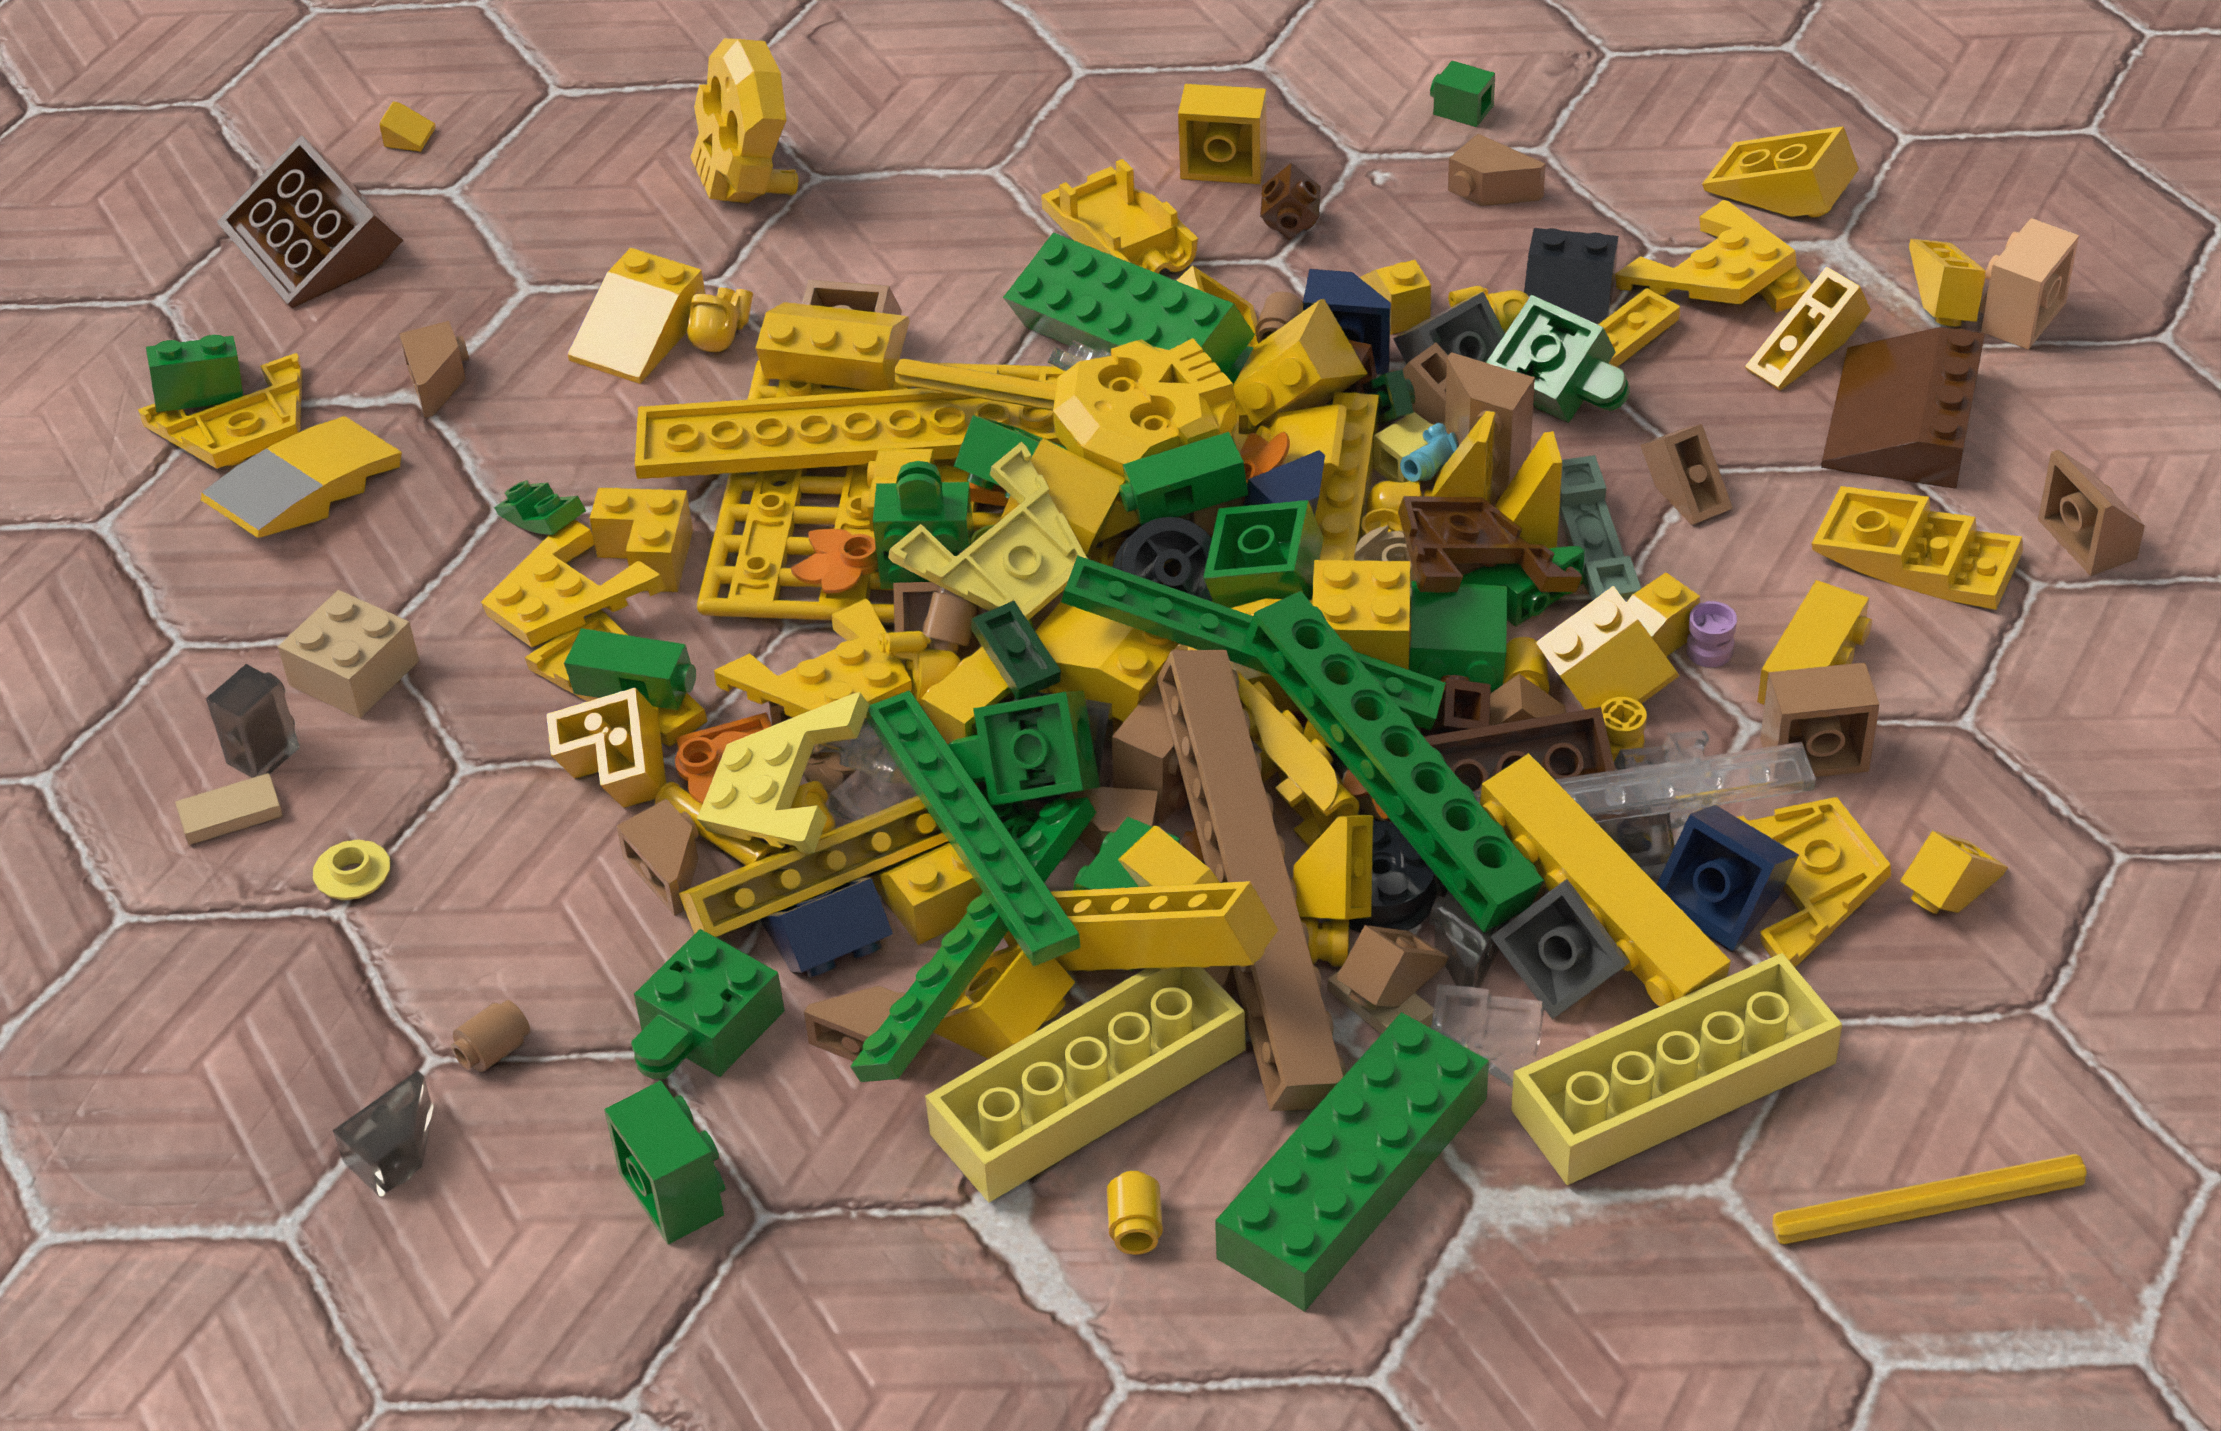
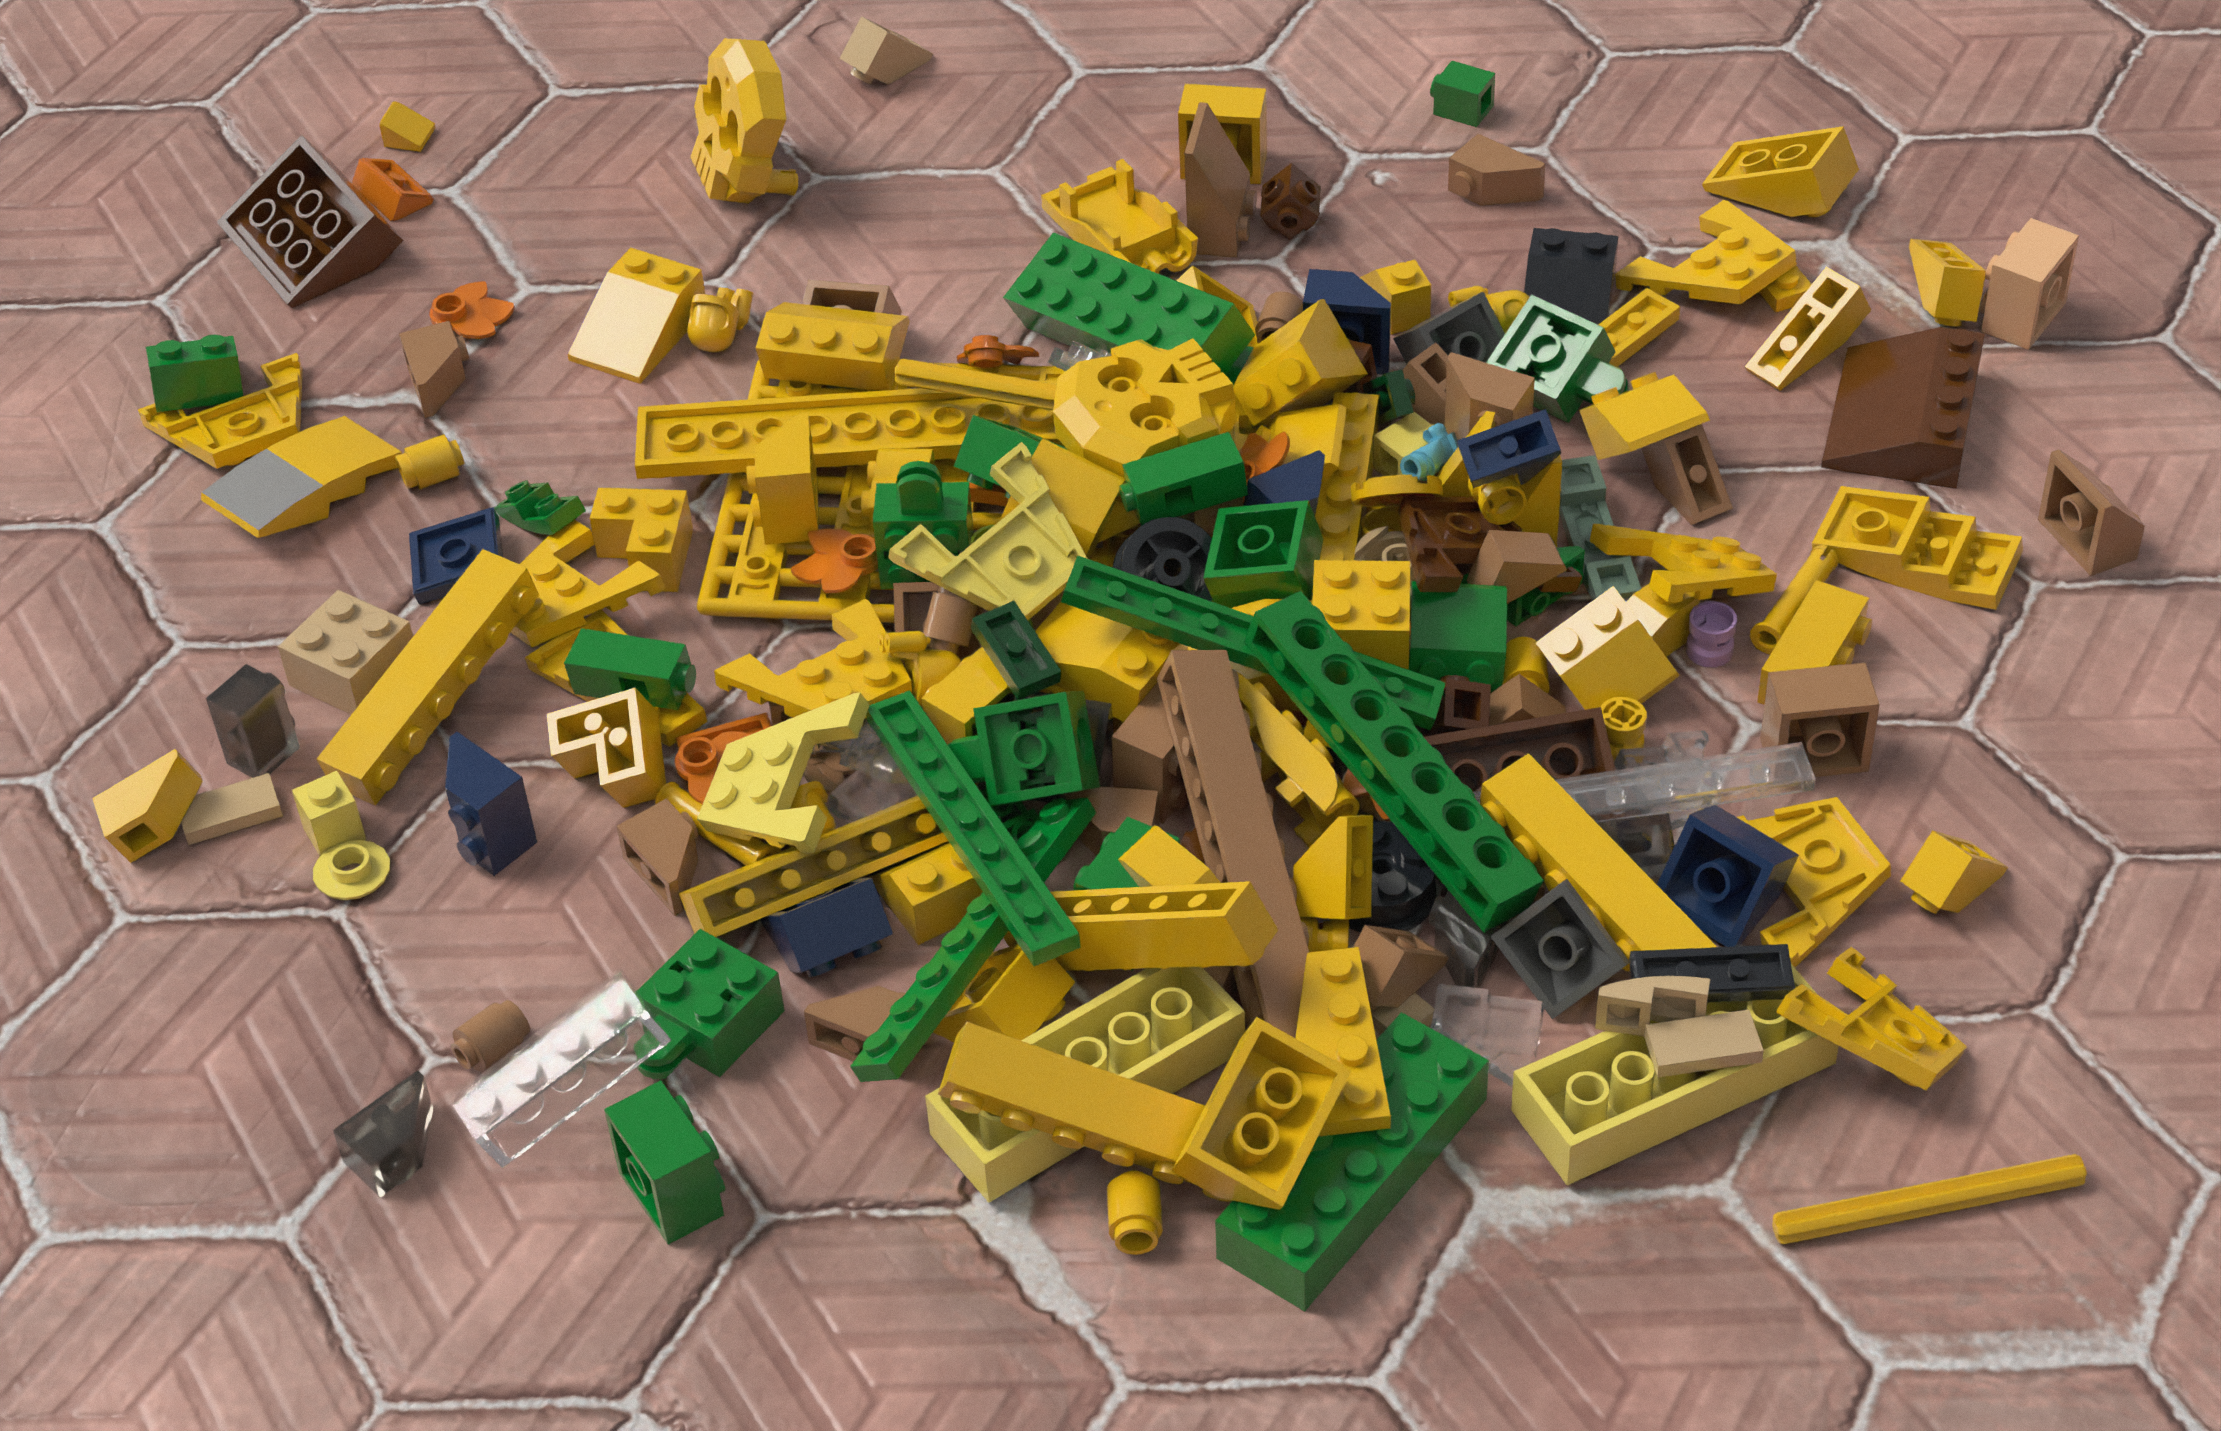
none -> yellow slope [92,749,203,863]
none -> light yellow brick [292,771,366,856]
none -> yellow brick [316,549,539,806]
none -> orange slope [352,158,434,221]
none -> yellow brick [395,434,465,490]
none -> dark blue tile [409,507,503,605]
none -> orange plate [429,281,515,339]
none -> dark blue slope [445,732,538,876]
none -> clear slope [453,969,671,1168]
none -> yellow slope [746,412,819,545]
none -> tan slope [840,16,933,85]
none -> yellow brick [938,1022,1232,1202]
none -> orange plate [957,335,1040,368]
none -> yellow slope [1171,1017,1351,1210]
none -> medium nougat slope [1184,102,1257,258]
none -> yellow wing [1295,947,1391,1136]
none -> yellow tile [1350,475,1443,507]
none -> dark blue slope [1457,409,1561,488]
none -> medium nougat slope [1466,530,1567,604]
none -> yellow wheel [1468,475,1527,525]
none -> yellow slope [1579,371,1710,460]
none -> yellow wing [1590,524,1777,603]
none -> tan slope [1595,976,1710,1036]
none -> black tile [1629,944,1795,1003]
none -> tan tile [1644,1010,1764,1078]
none -> yellow pin [1750,545,1839,654]
none -> yellow wing [1776,947,1967,1091]

